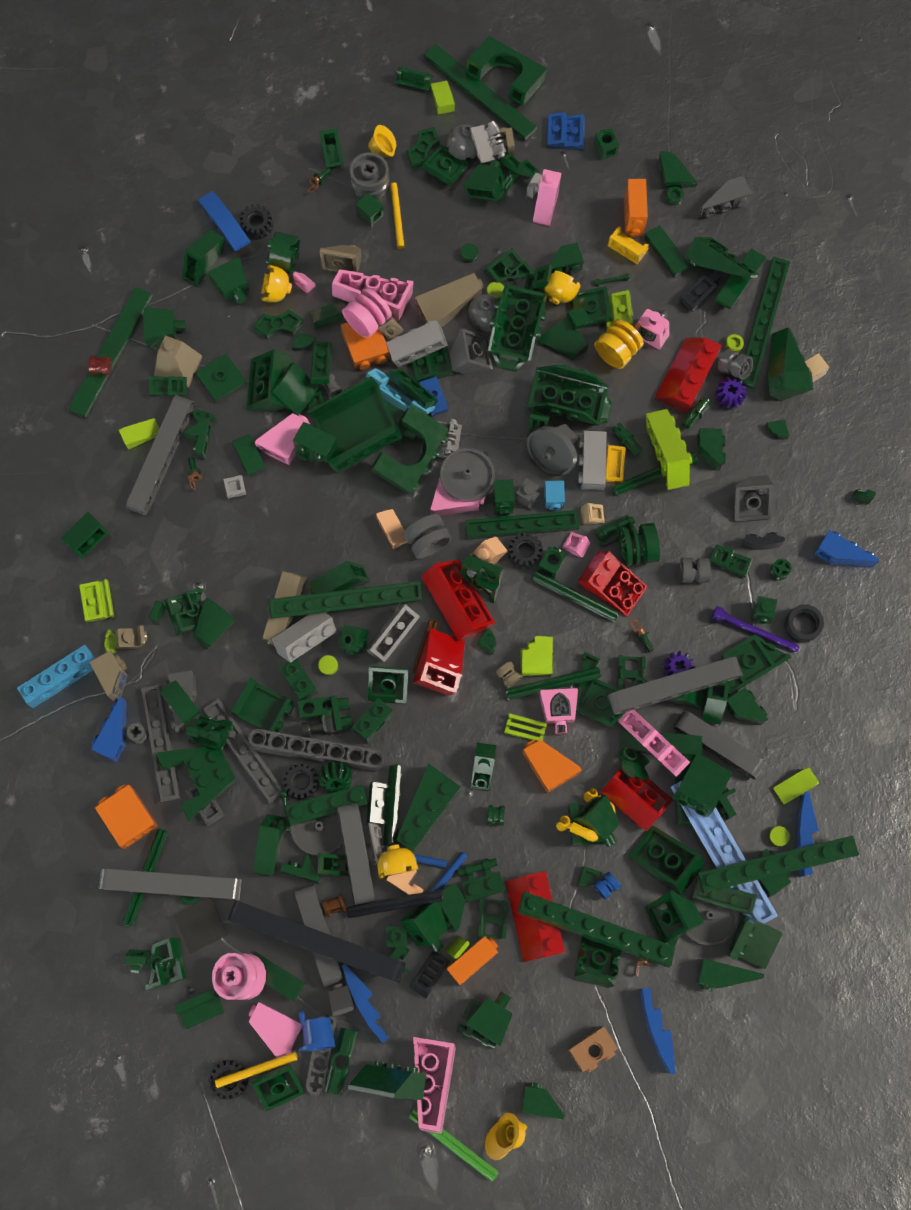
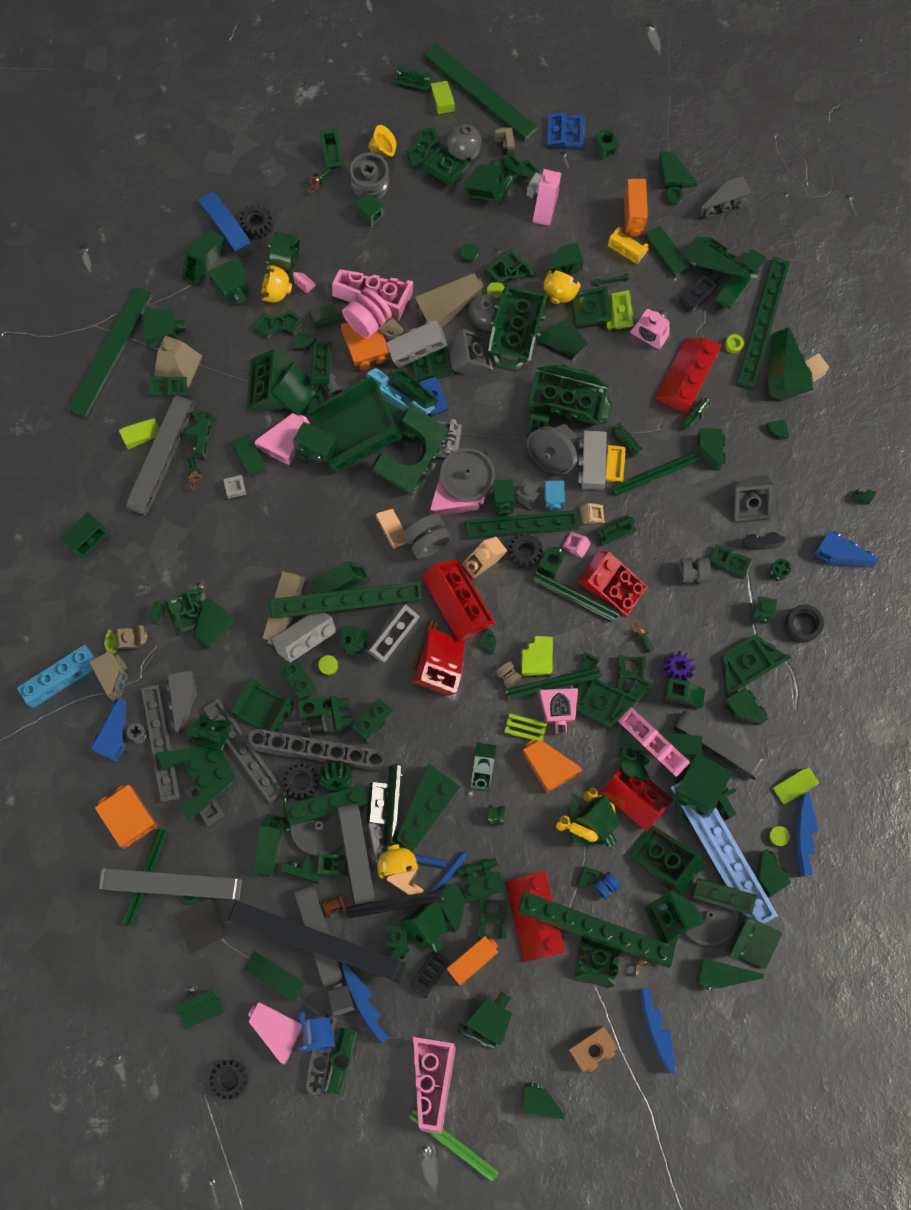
lime plate [79,579,114,623] -> none
clear red wheel [89,356,111,375] -> none
dark green tile [124,949,150,974] -> none
dark green slope [145,938,187,990] -> none
dark green slope [160,680,201,724] -> none
dark green plate [195,353,247,403] -> none
bright pink wheel [212,953,266,1000] -> none
yellow bar [215,1052,298,1088] -> none
dark green slope [251,1062,305,1112] -> none
dark tan slope [320,245,362,272] -> none
dark green slope [348,1061,426,1100] -> none
dark green slope [368,665,409,703] -> none
yellow bar [390,183,404,249] -> none
lime slope [445,935,470,960] -> none
dark green slope [461,554,503,603] -> none
dark green arch [465,36,547,106] -> none
light grey hinge [470,121,506,163] -> none
yellow piece [485,1113,527,1160] -> none
dark green slope [525,264,552,292] -> none
dark green tile [566,307,591,330] -> none
yellow wheel [594,319,644,369] -> none
dark grey beam [608,657,743,715] -> none
dark green wheel [619,522,660,567] -> none
lime wedge [646,409,692,490] -> none
dark green plate [697,835,859,893] -> none
dark green slope [701,682,729,725] -> none
dark purple piece [711,606,799,652] -> none
dark purple gear [715,377,747,409] -> none
dark grey wheel [718,349,753,380] -> none

